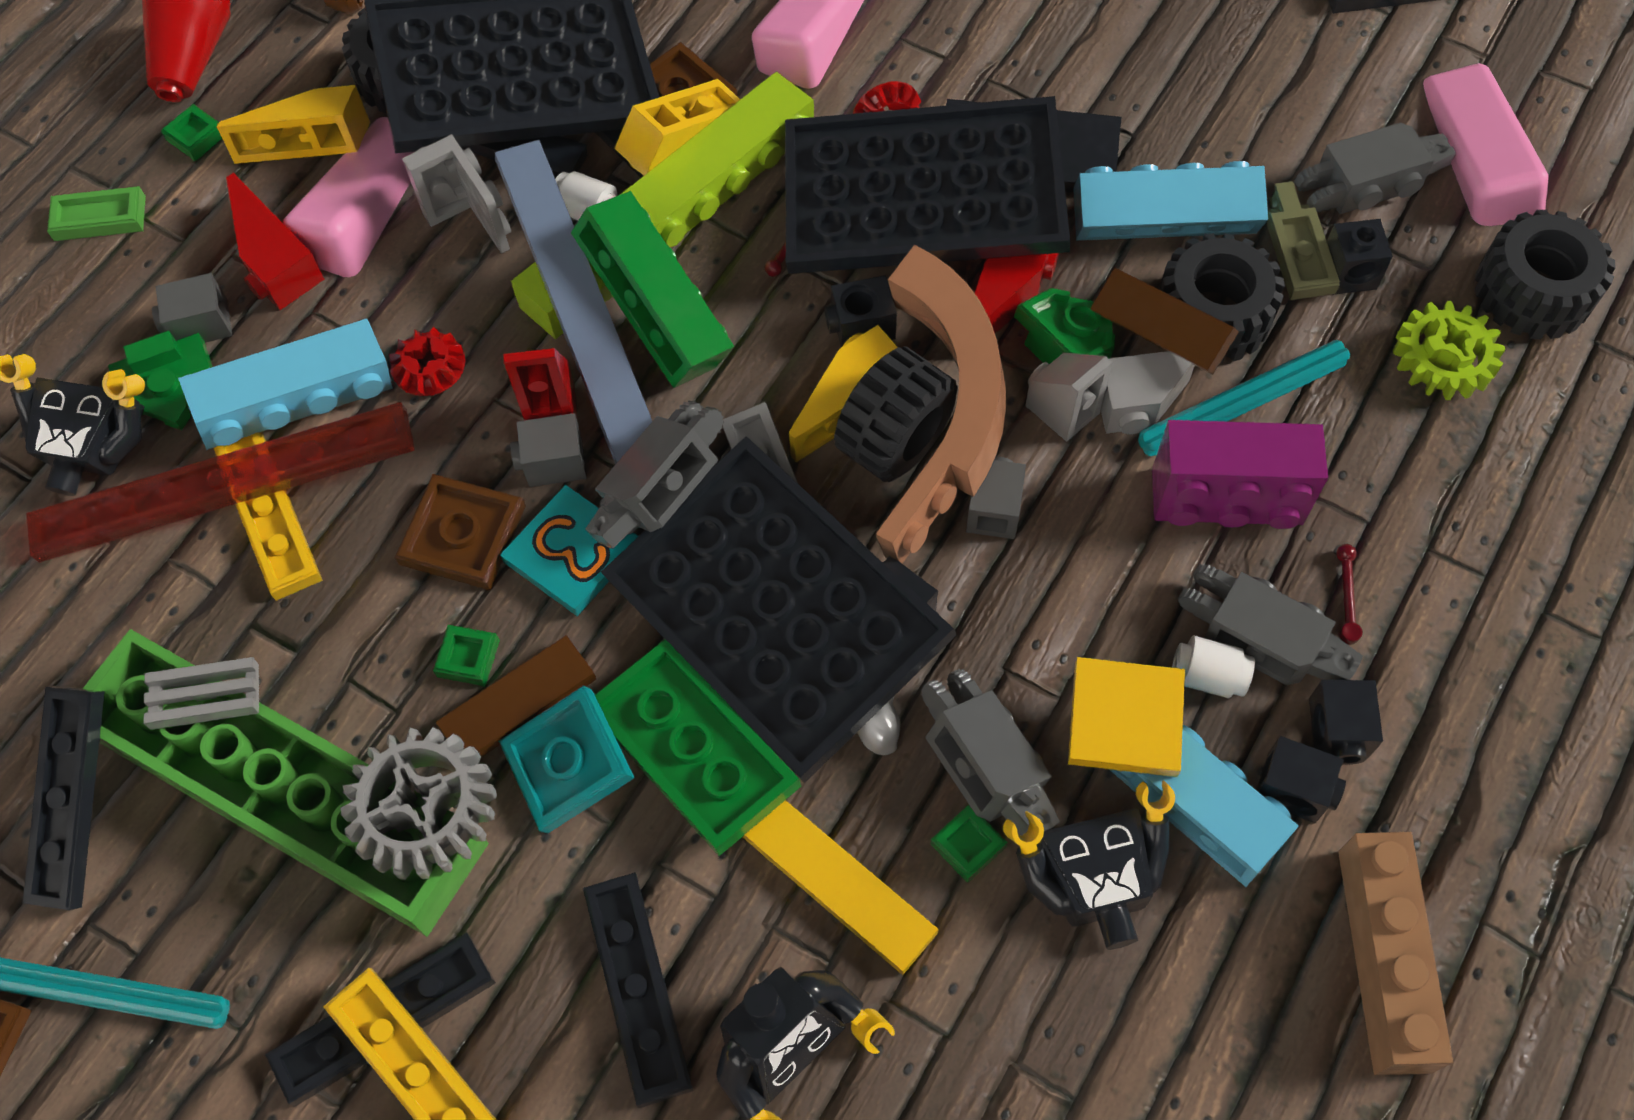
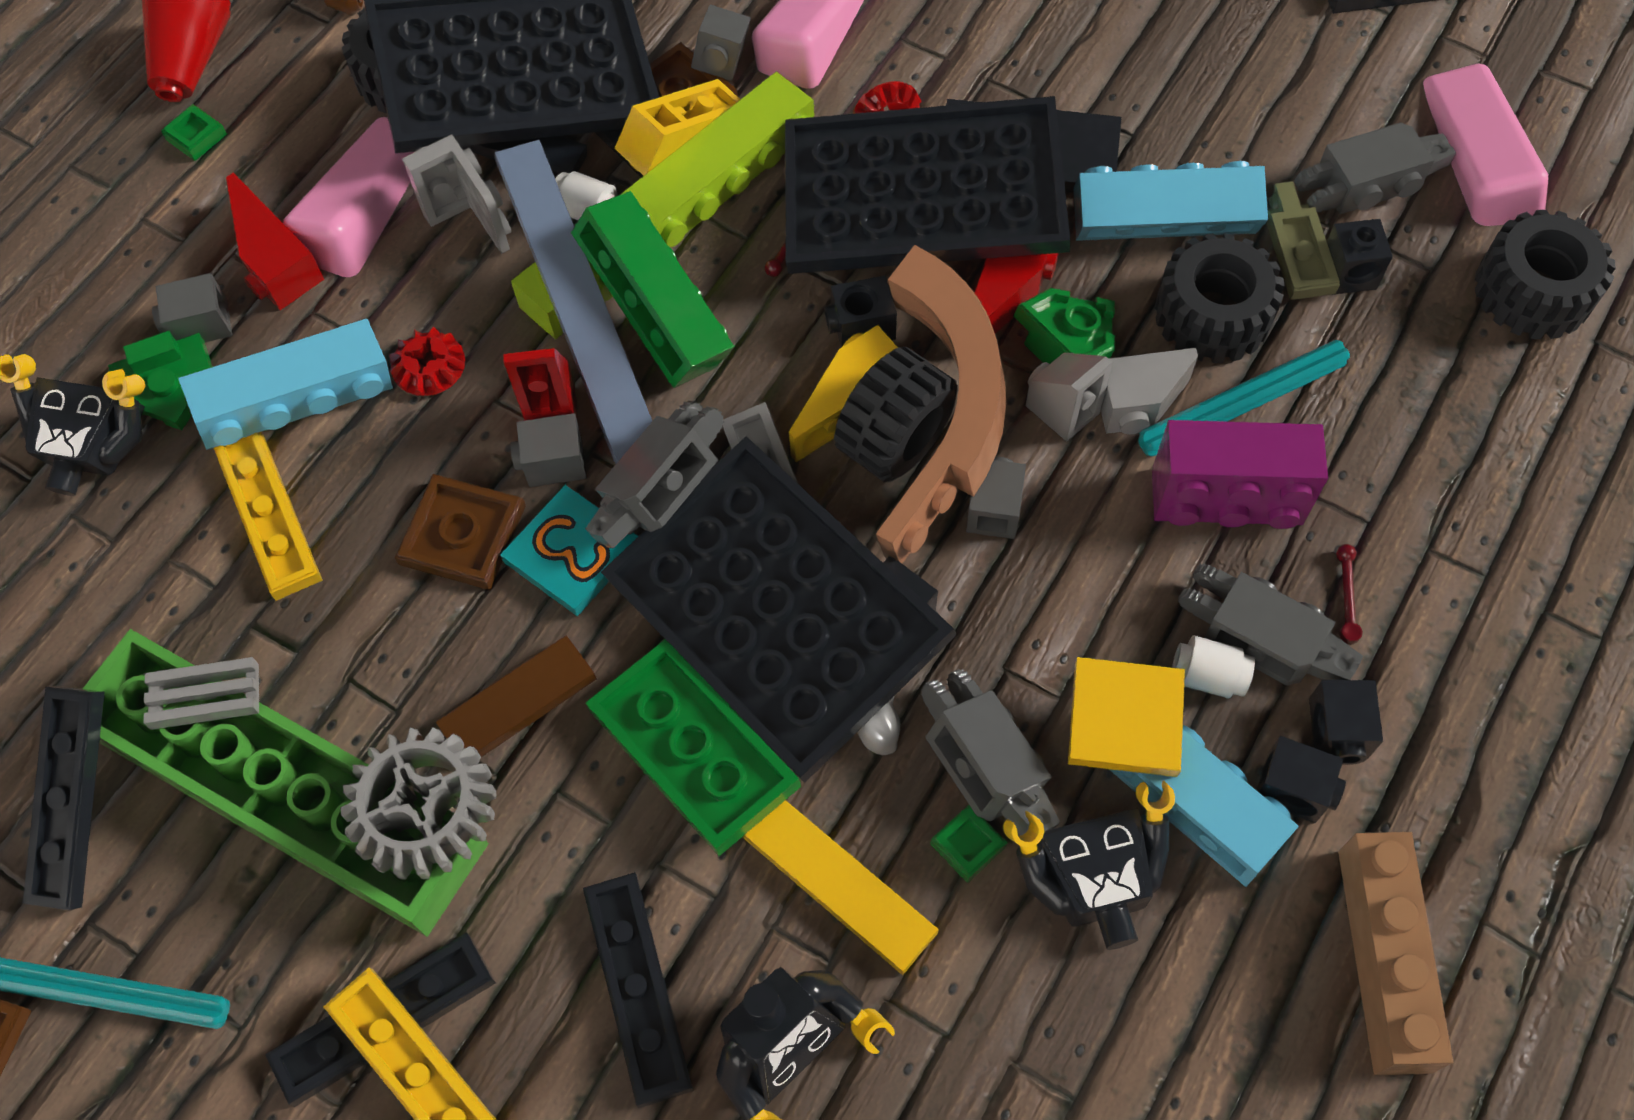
clear red tile [26,402,415,562] -> none
bright green tile [47,186,146,241] -> none
yellow slope [217,85,370,164] -> none
green tile [433,625,500,687] -> none
teal tile [499,686,635,833] -> none
reddish brown tile [1090,268,1239,375] -> none
lime gear [1393,301,1505,400] -> none
none -> dark grey brick [691,4,751,81]

